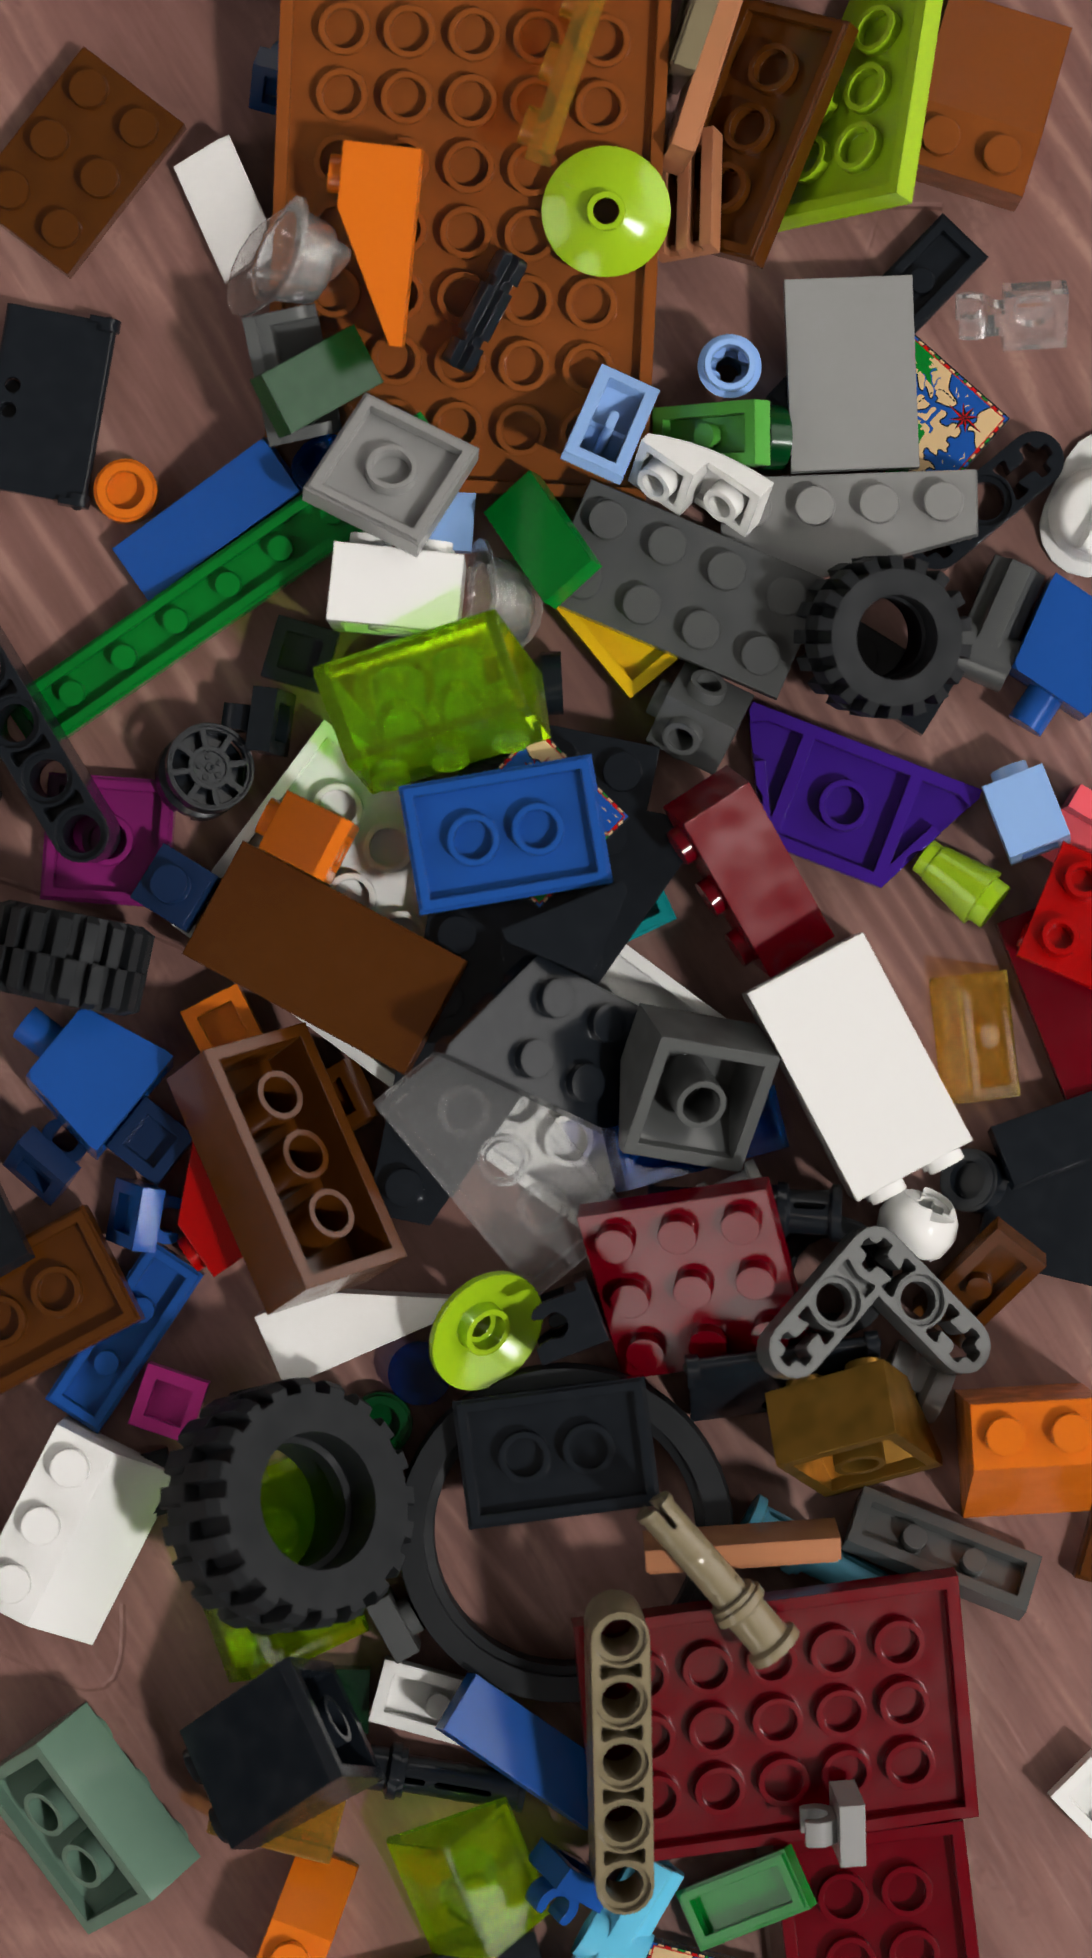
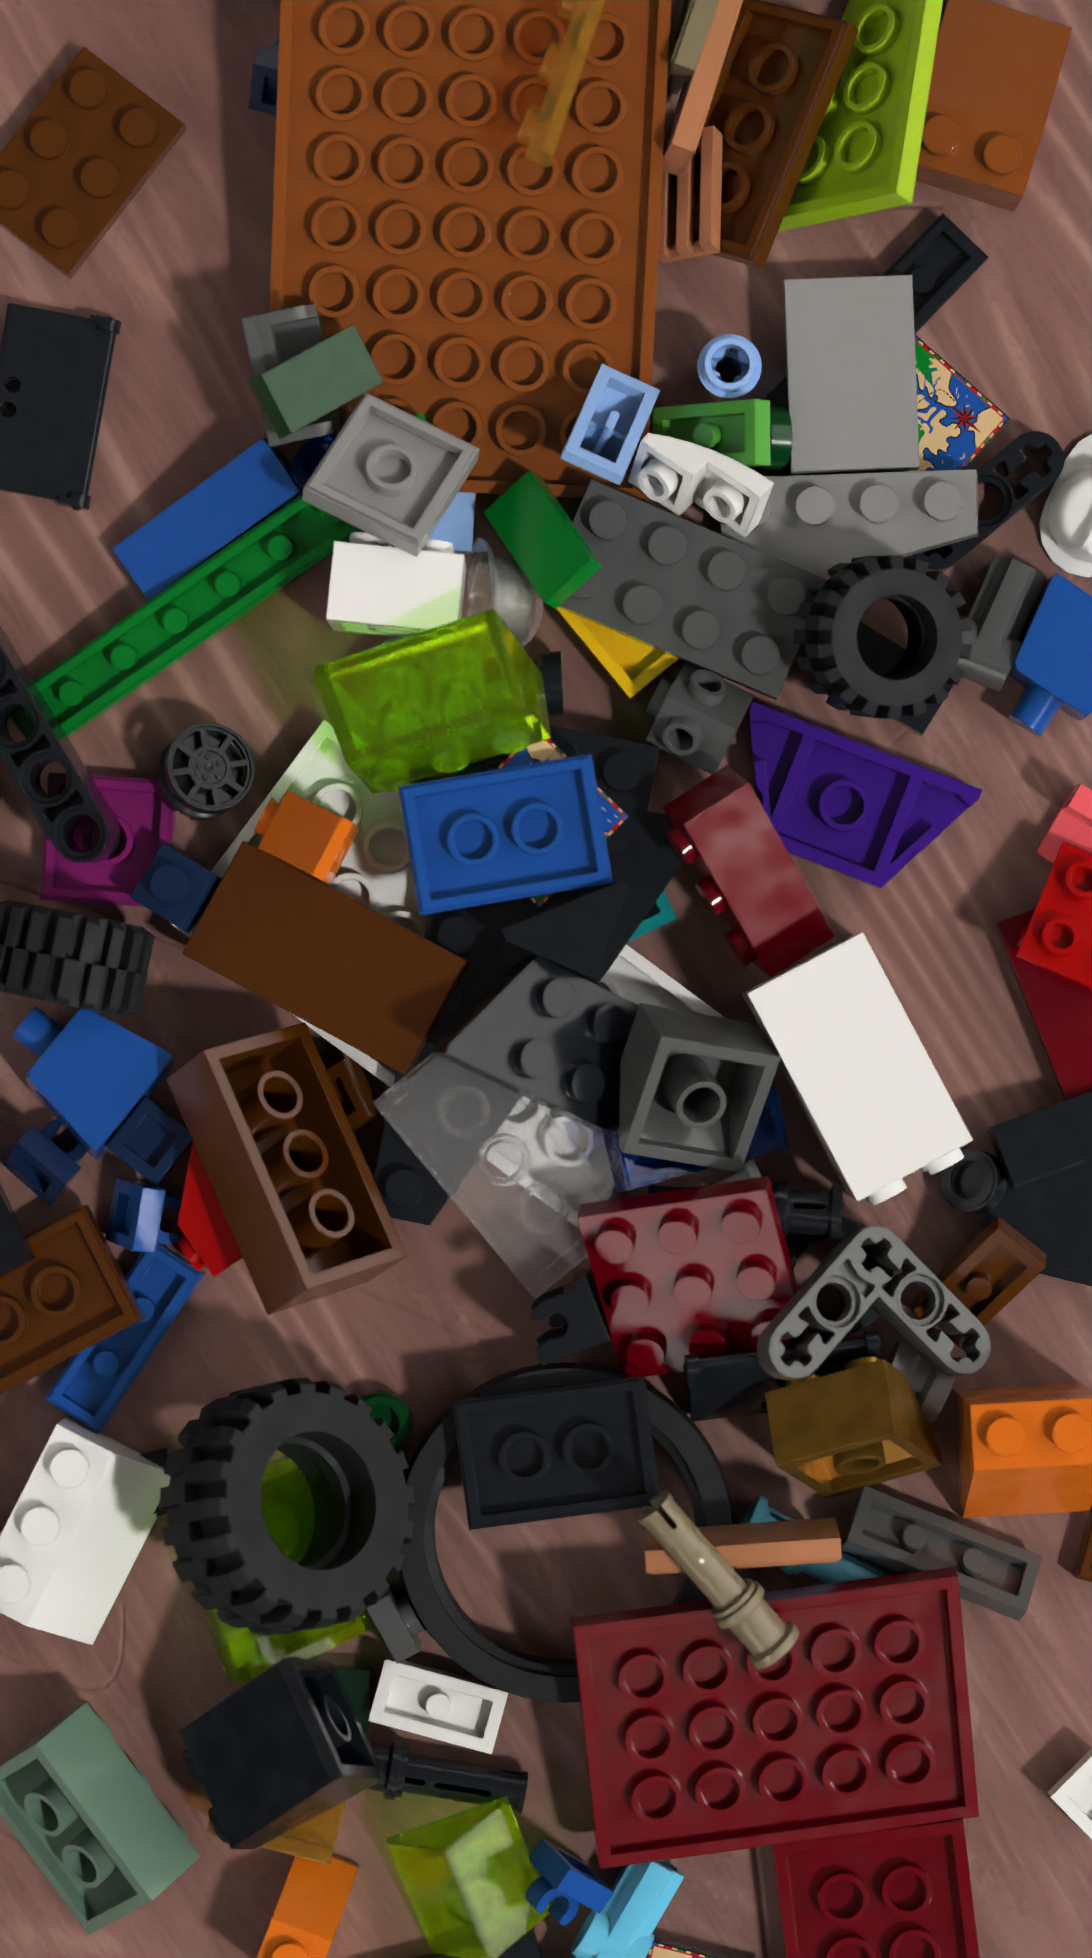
orange tile [93,459,159,525] -> none
dark pink plate [128,1361,211,1441] -> none
white slope [173,134,272,284] -> none
orange plate [180,983,264,1053] -> none
black tile [221,685,296,758] -> none
clear piece [227,195,351,318] -> none
white slope [254,1289,452,1380] -> none
black plate [260,614,341,695] -> none
orange slope [327,140,425,347] -> none
clear blue tile [388,1340,450,1405] -> none
lime dish [429,1271,543,1391] -> none
blue tile [435,1673,588,1831] -> none
black axle [443,249,527,373] -> none
lime dish [542,146,671,277] -> none
dark tan beam [584,1589,654,1915] -> none
green tile [675,1844,817,1952] -> none
light grey tile [799,1779,866,1868] -> none
white piece [877,1187,959,1262] -> none
lime cone [912,840,1011,928] -> none
clear yellow slope [929,970,1021,1104] -> none
clear plate [955,280,1069,351] -> none
light blue brick [982,760,1071,866] -> none

